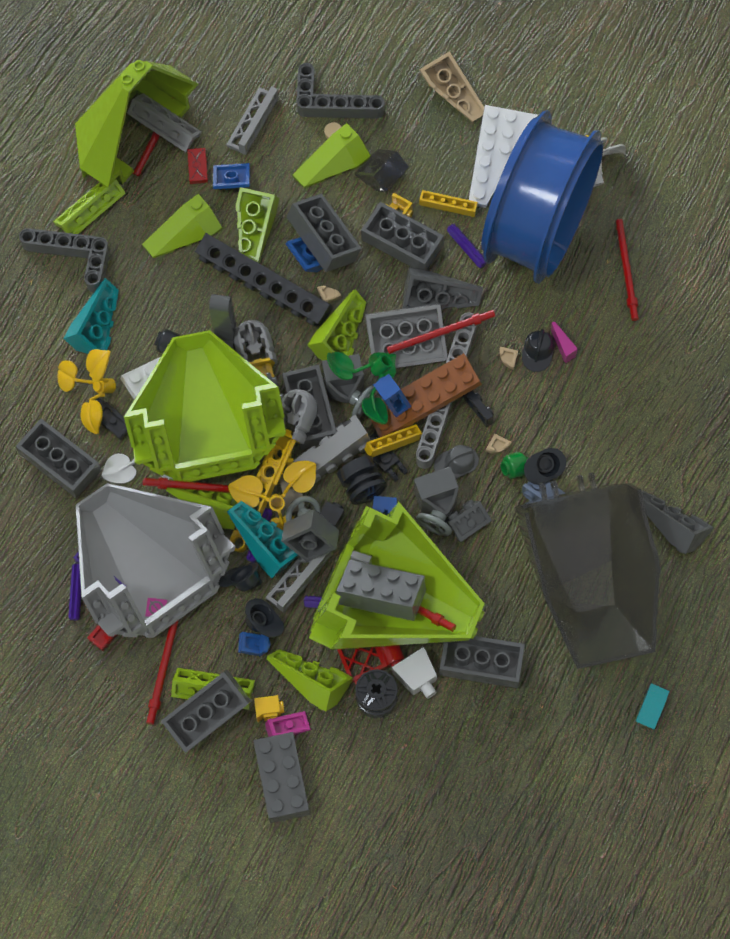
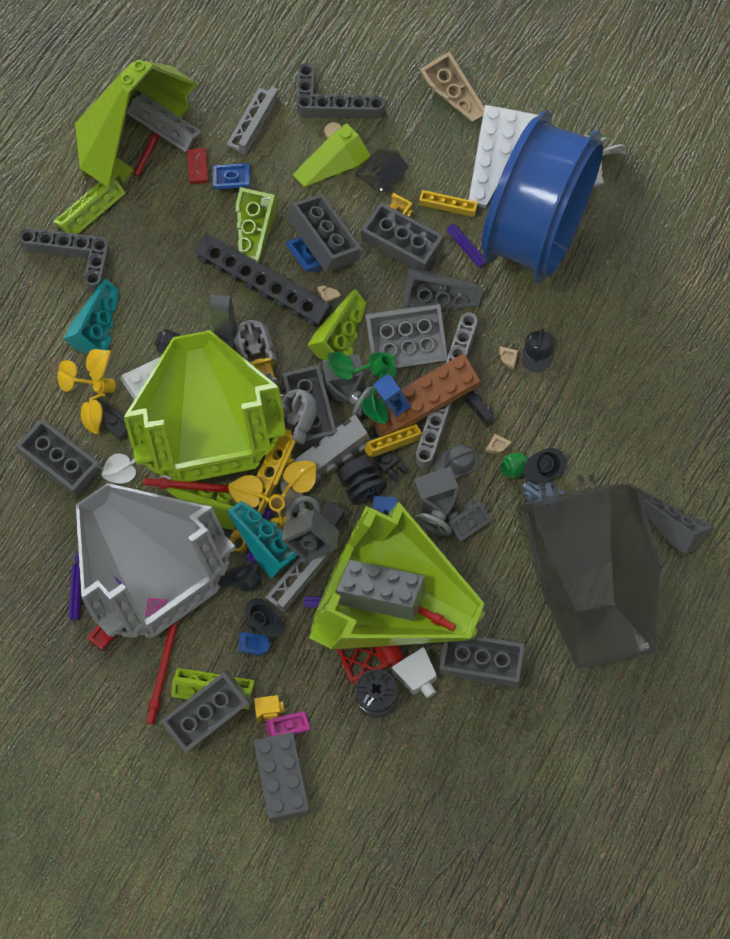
lime wedge [142,194,222,258] -> none
lime wedge [267,649,353,711] -> none
light grey tile [351,551,372,564] -> none
red bar [386,310,496,354] -> none
dark pink slope [551,322,577,363] -> none
red bar [615,219,639,321] -> none
teal slope [635,683,670,729] -> none

